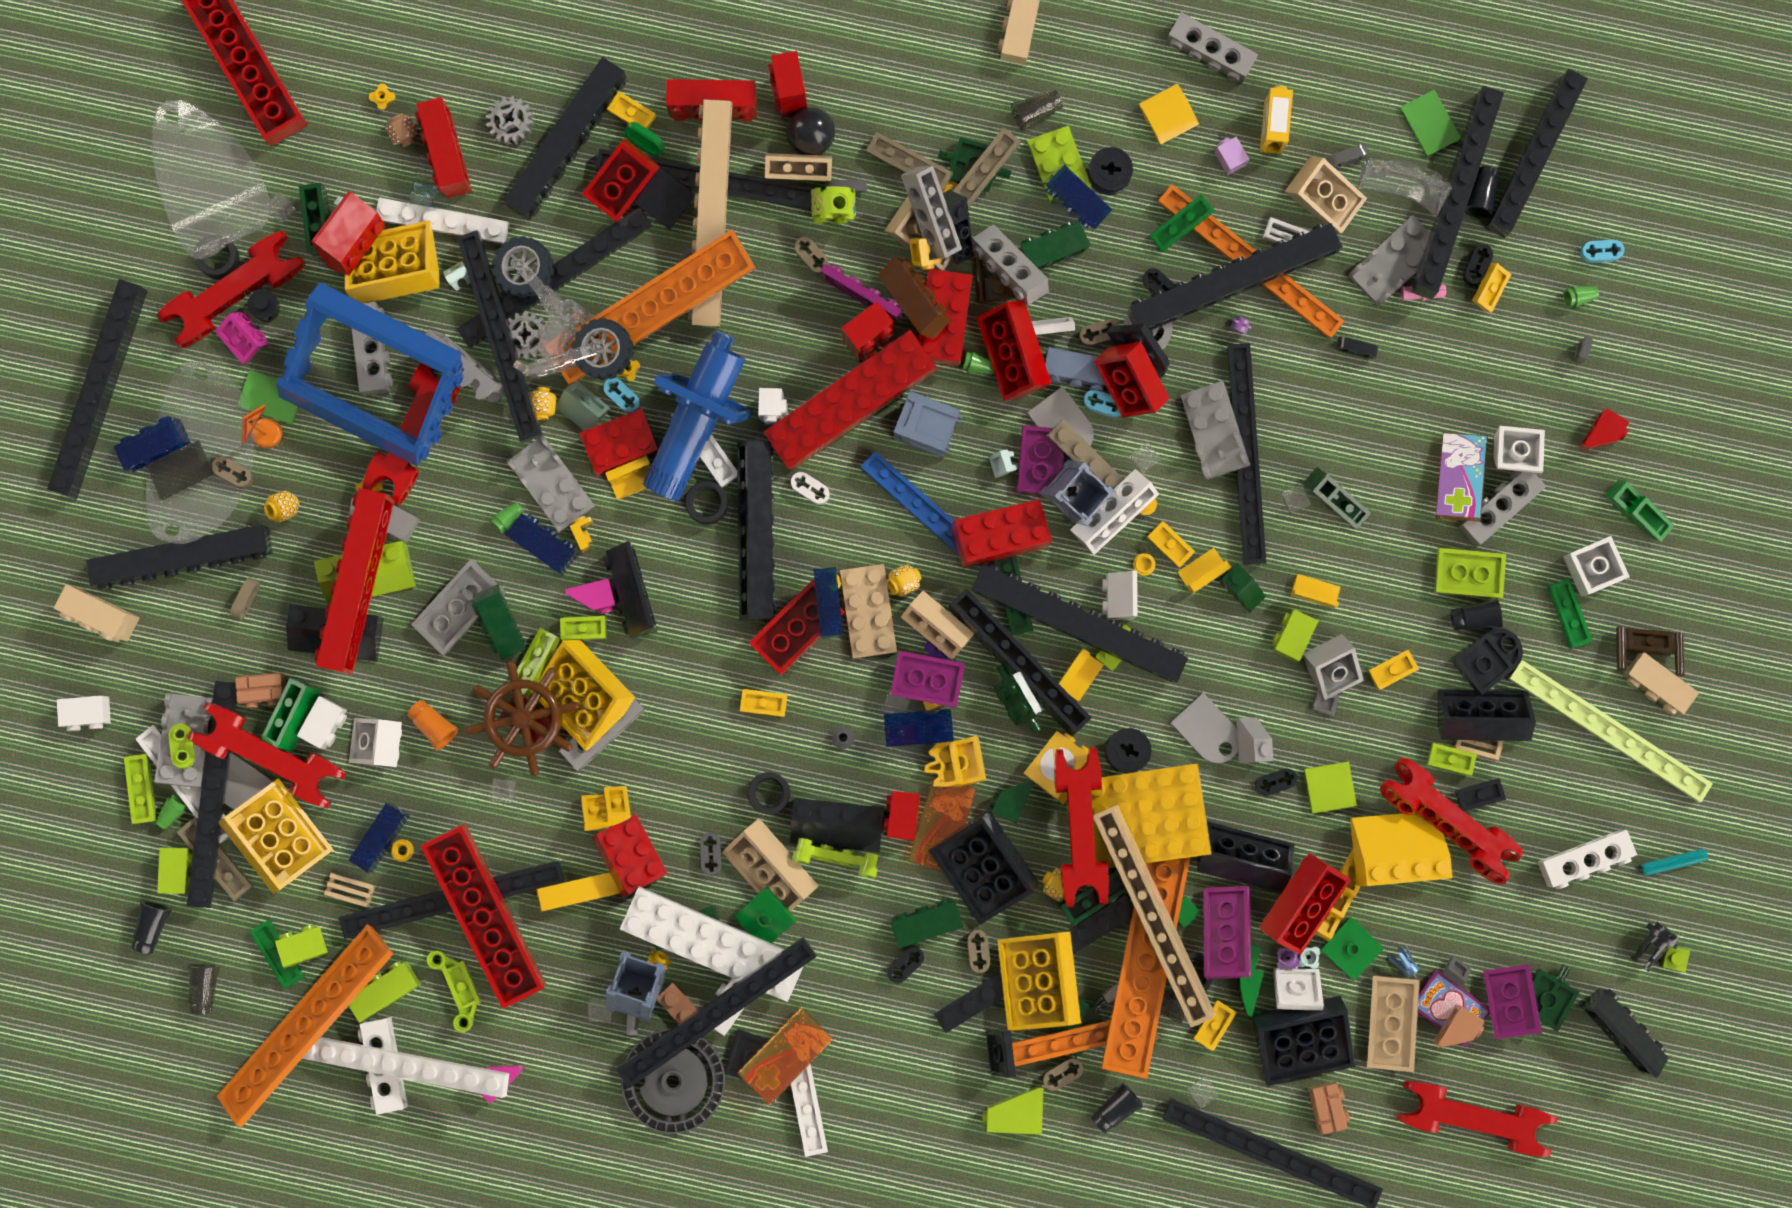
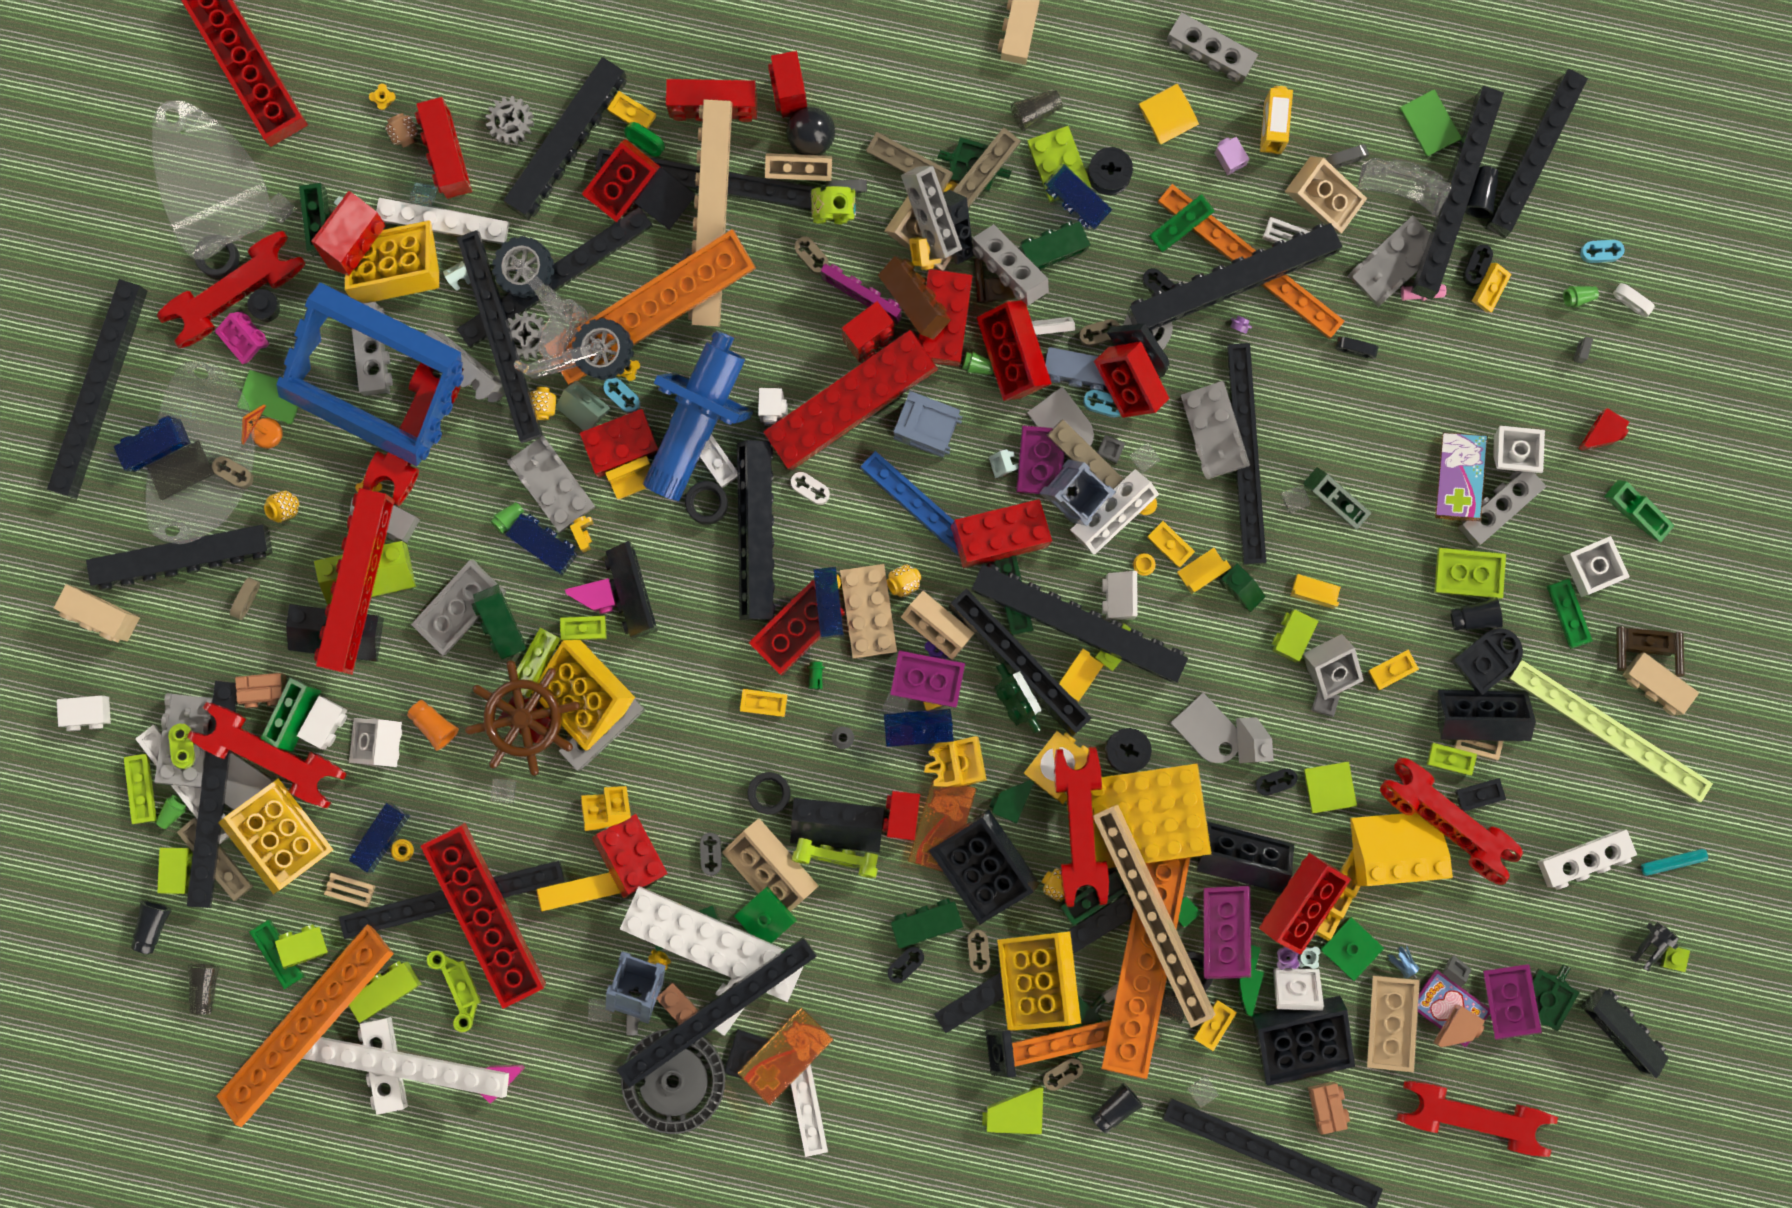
none -> green pin [807,662,825,689]
none -> dark grey tile [1097,434,1125,464]
none -> white beam [1613,283,1655,317]

